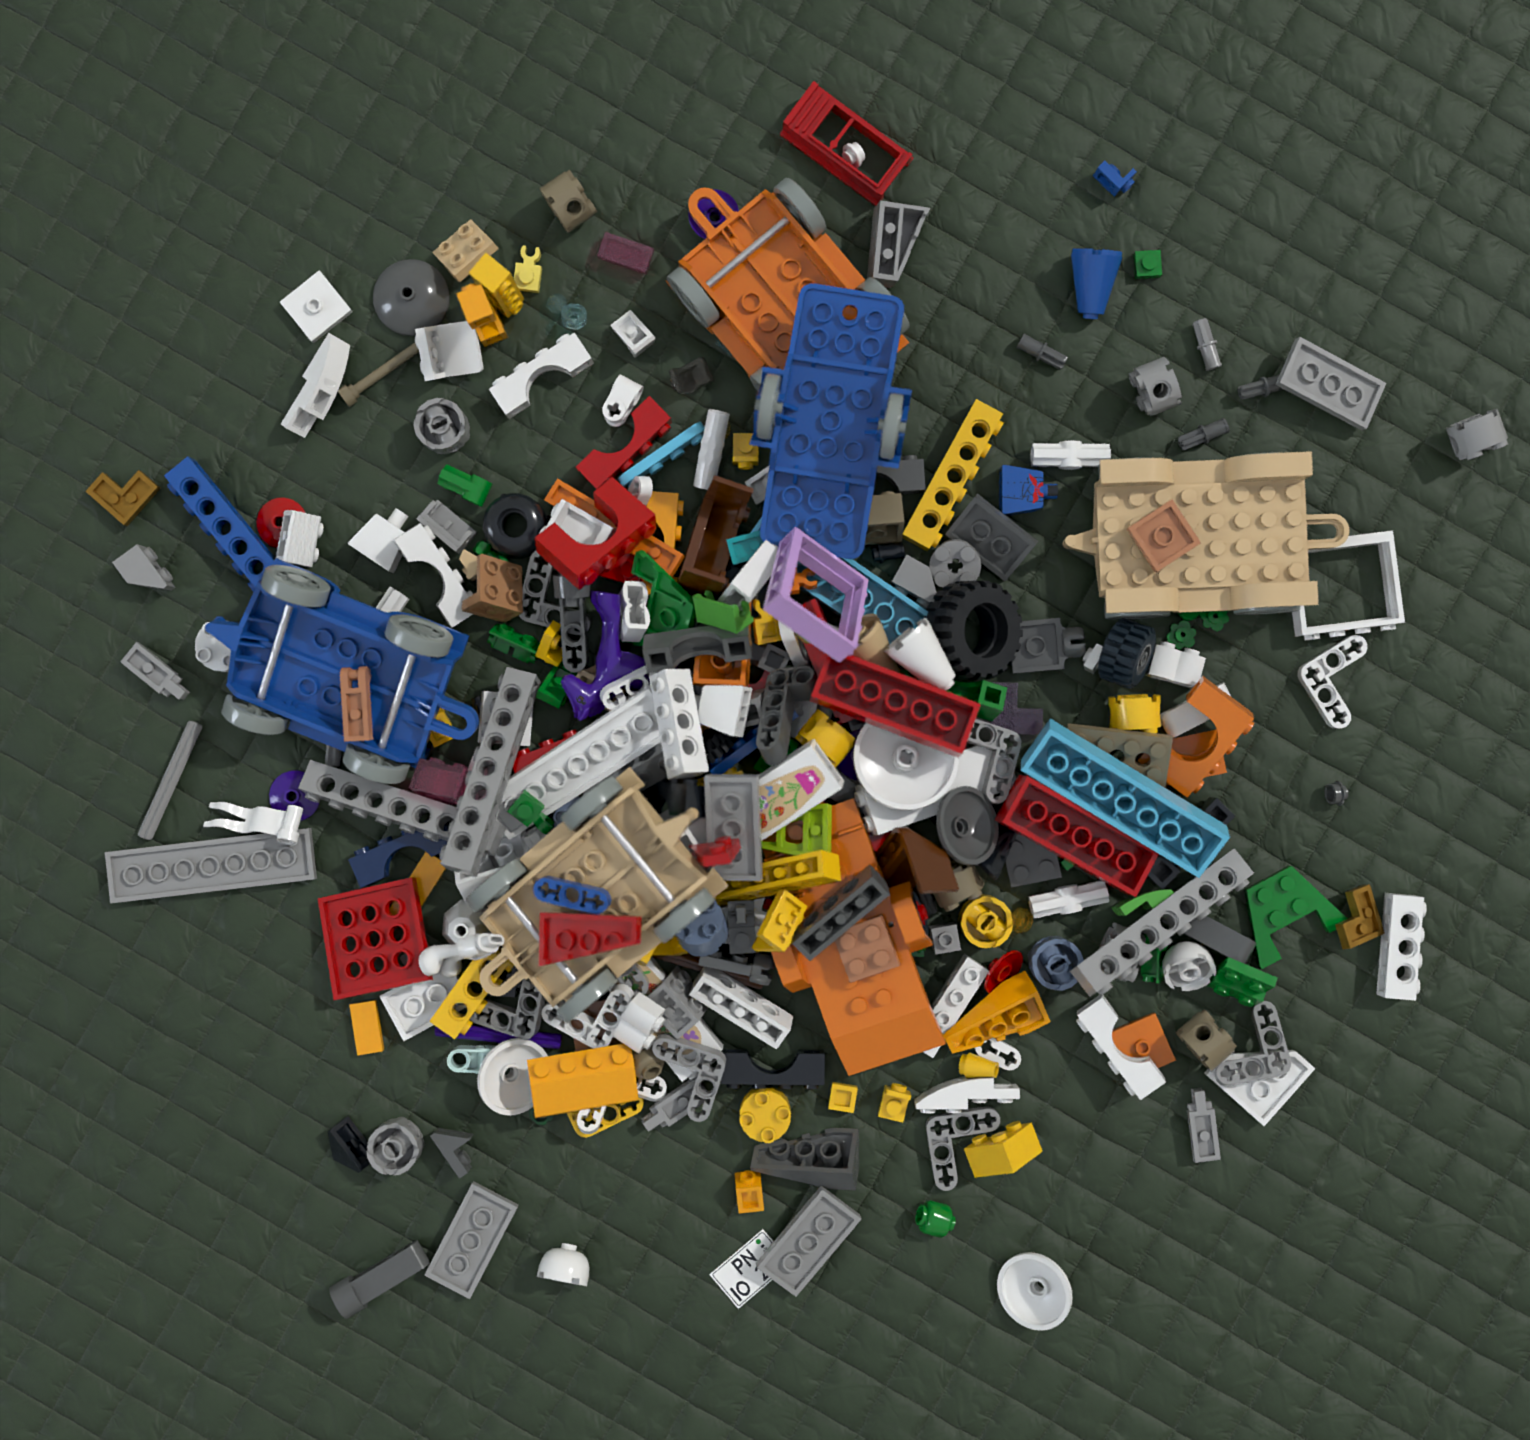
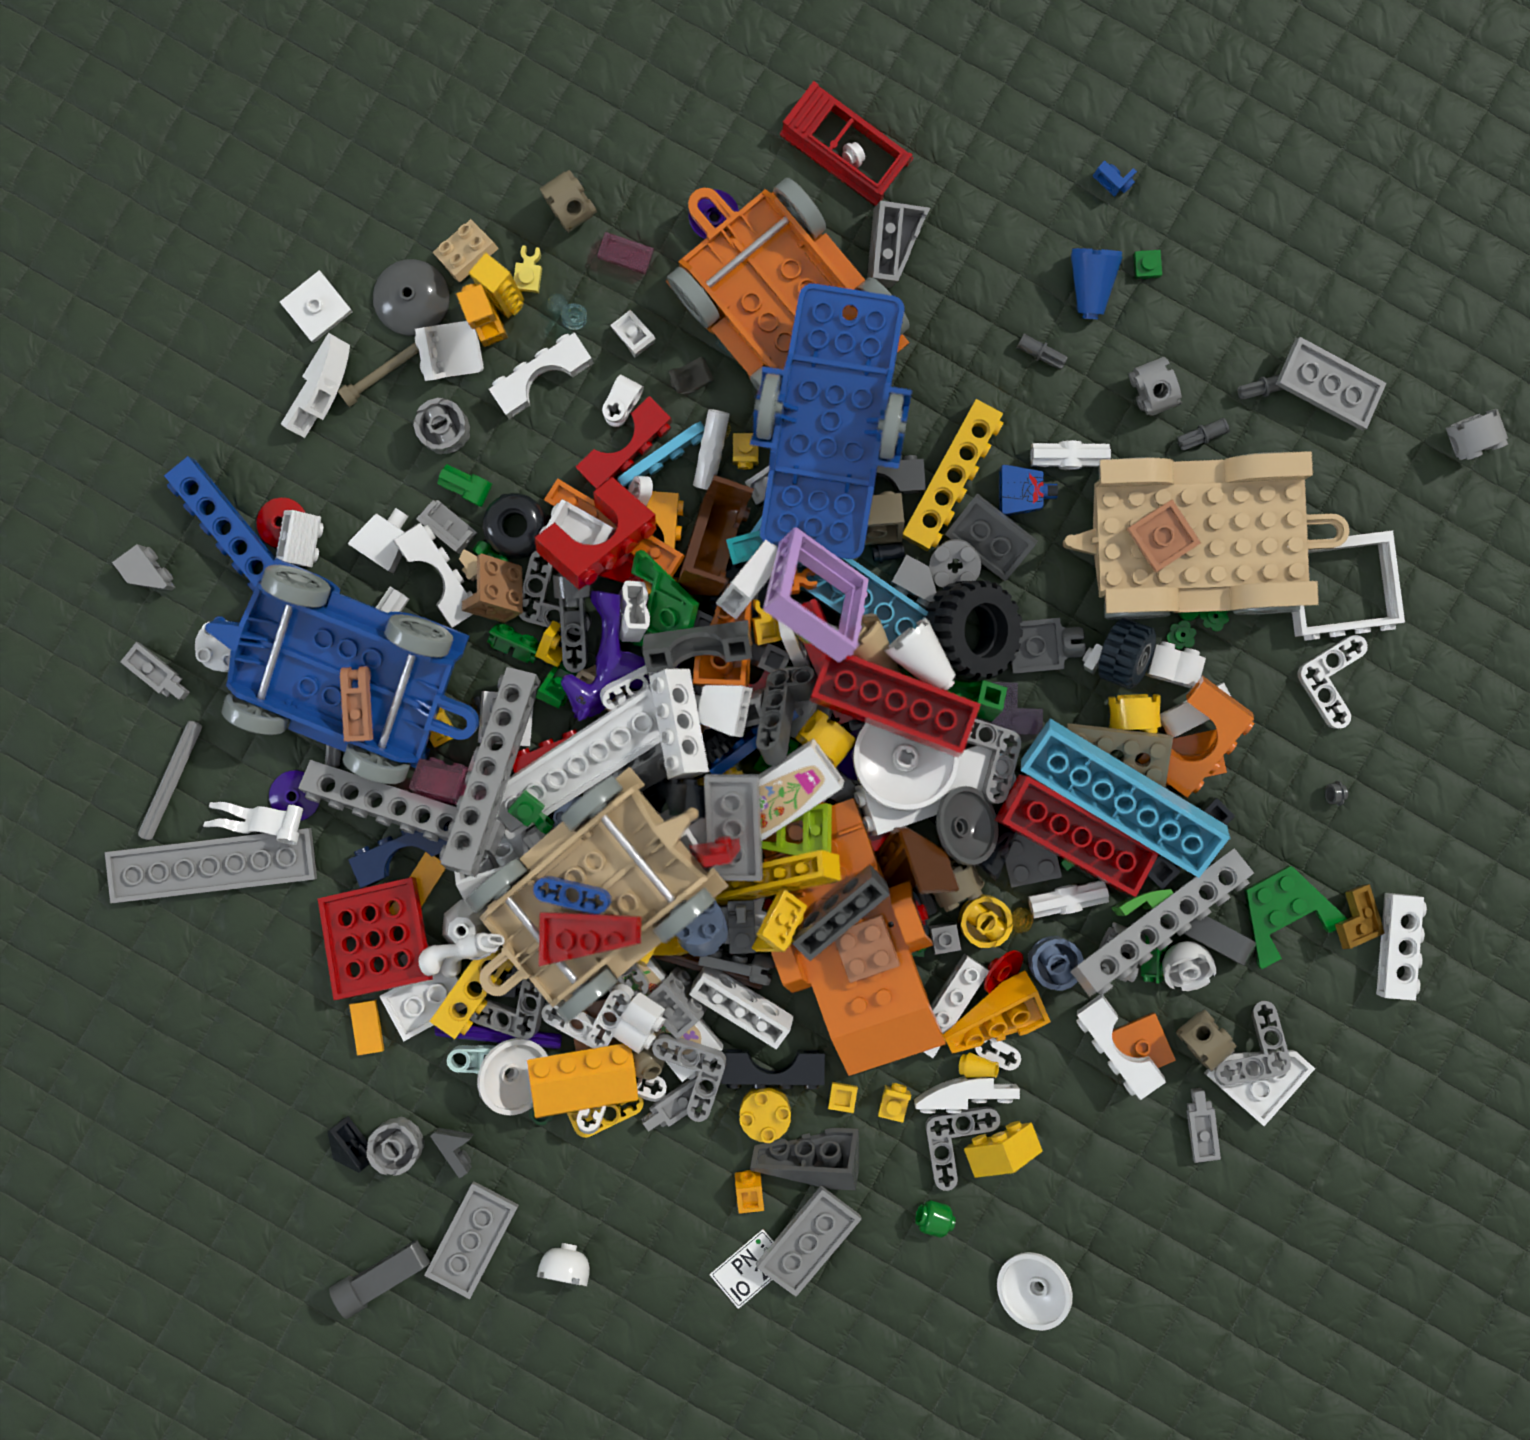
pearl gold plate [86,470,161,526] -> none
bright green hinge [693,590,754,634] -> none
light grey axle [1193,318,1222,371] -> none
green plate [1207,957,1277,1007] -> none

